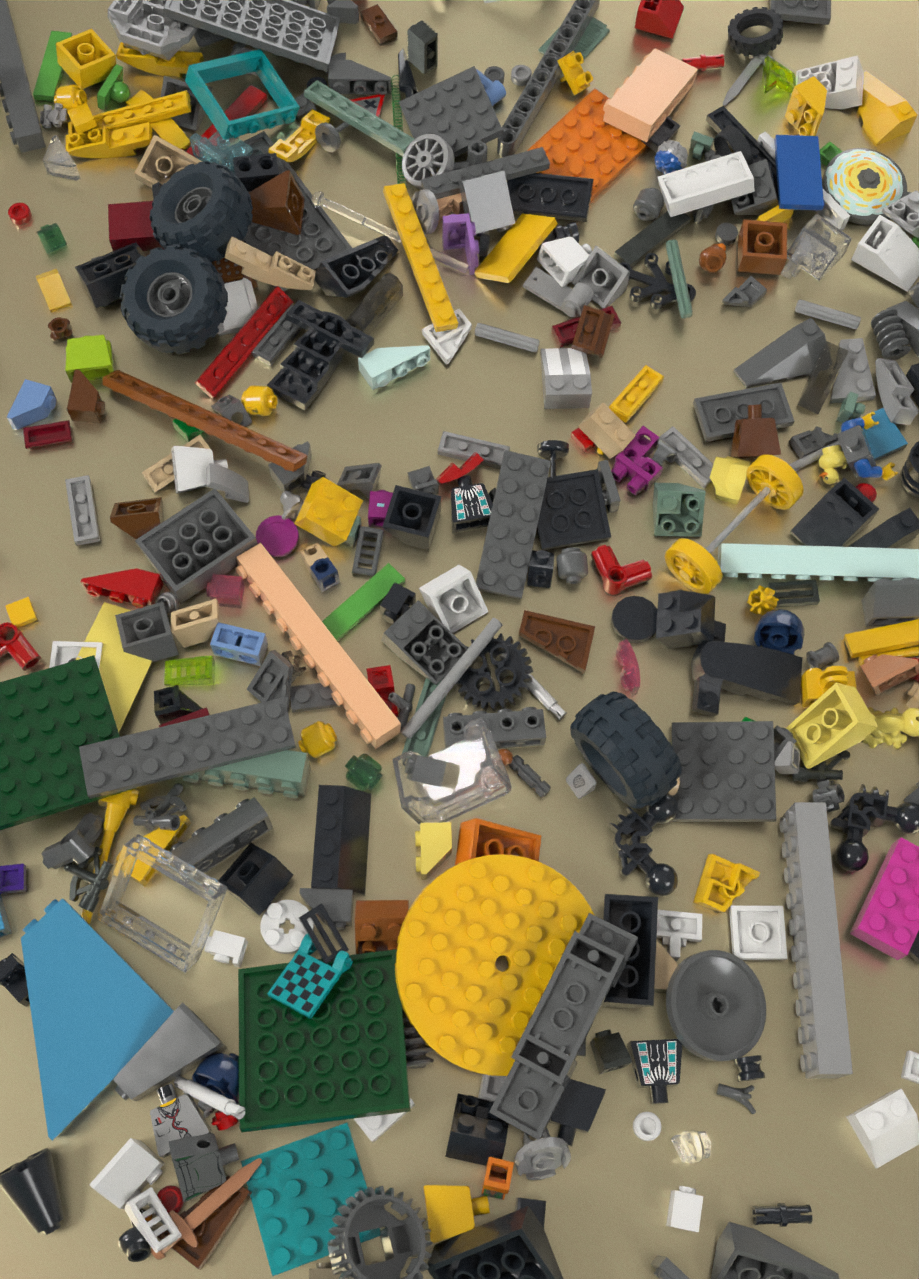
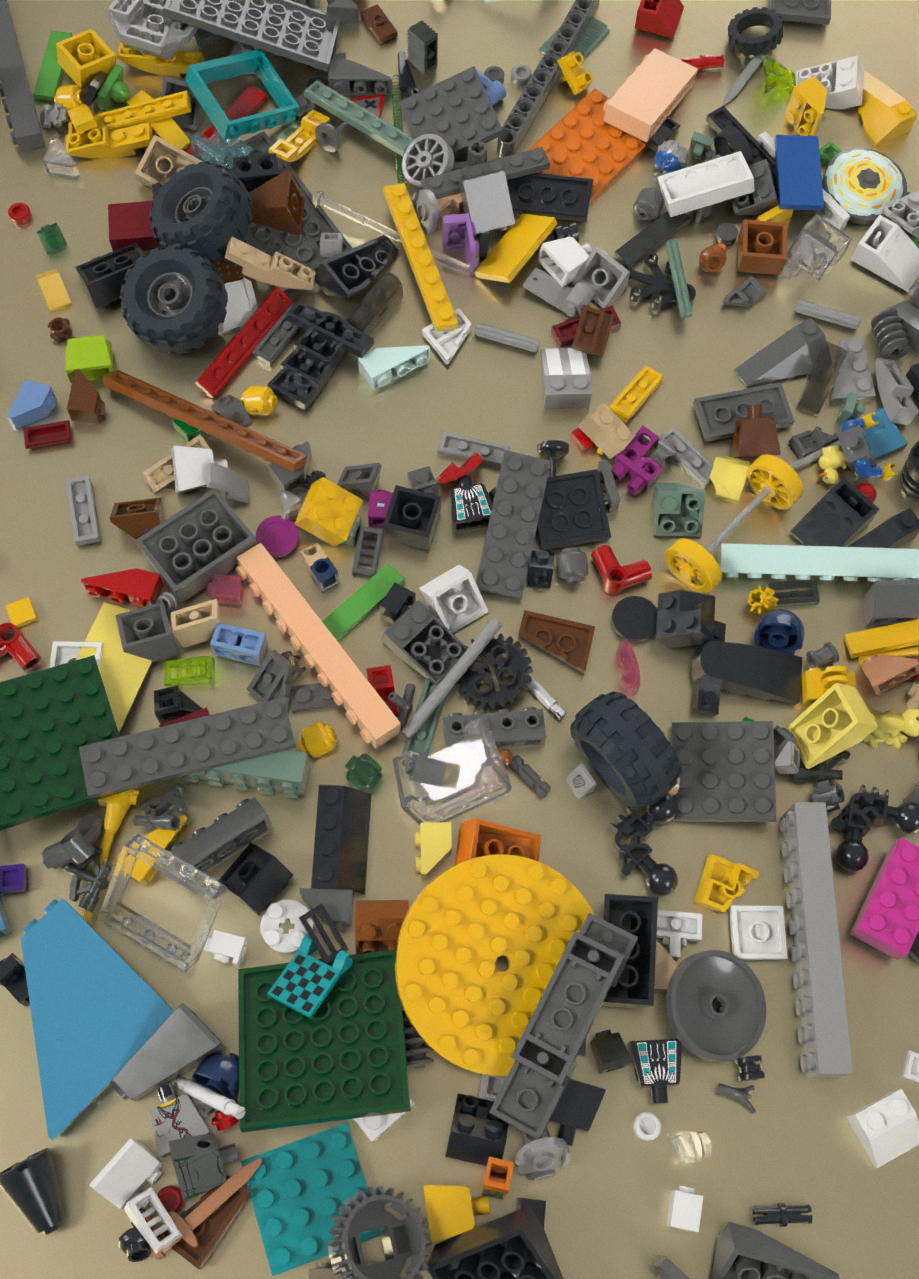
none -> black tile [82,70,107,106]
none -> light grey slope [320,232,343,257]

